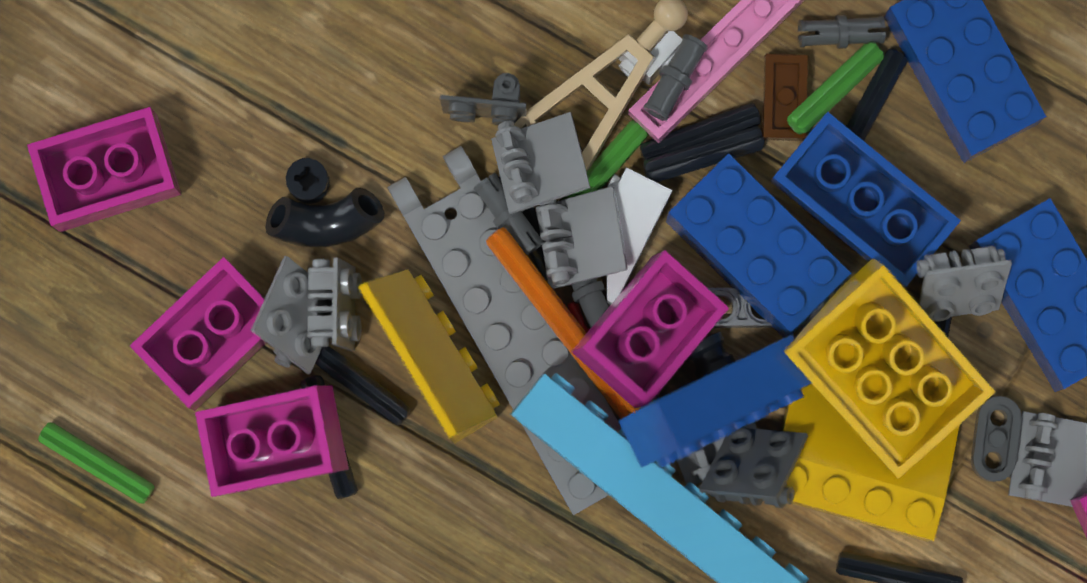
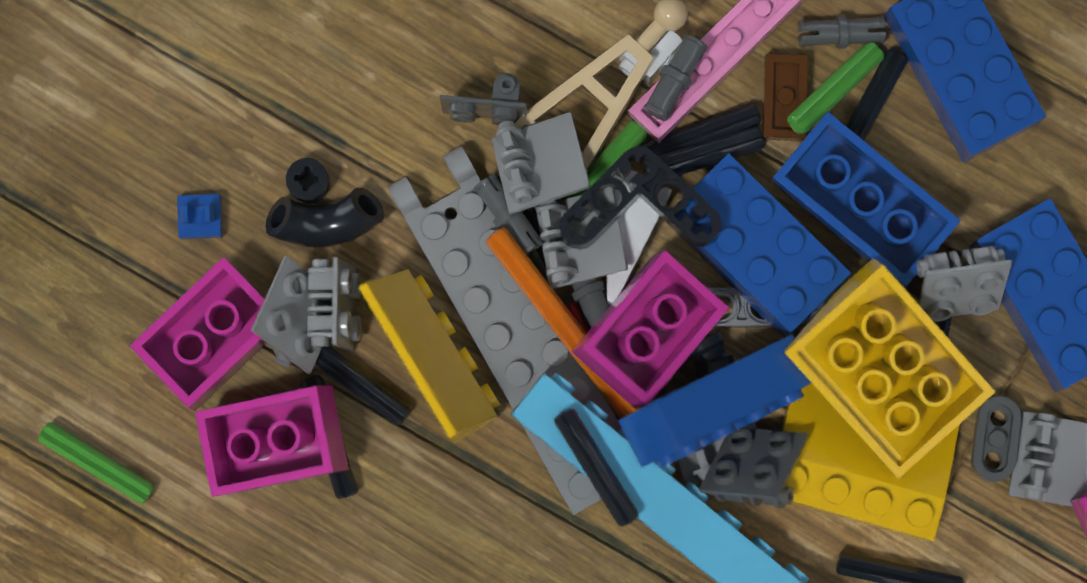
dark pink brick [27,107,181,232] -> none
none -> blue tile [177,194,223,239]
none -> black axle [554,408,639,527]
none -> black beam [559,146,721,250]

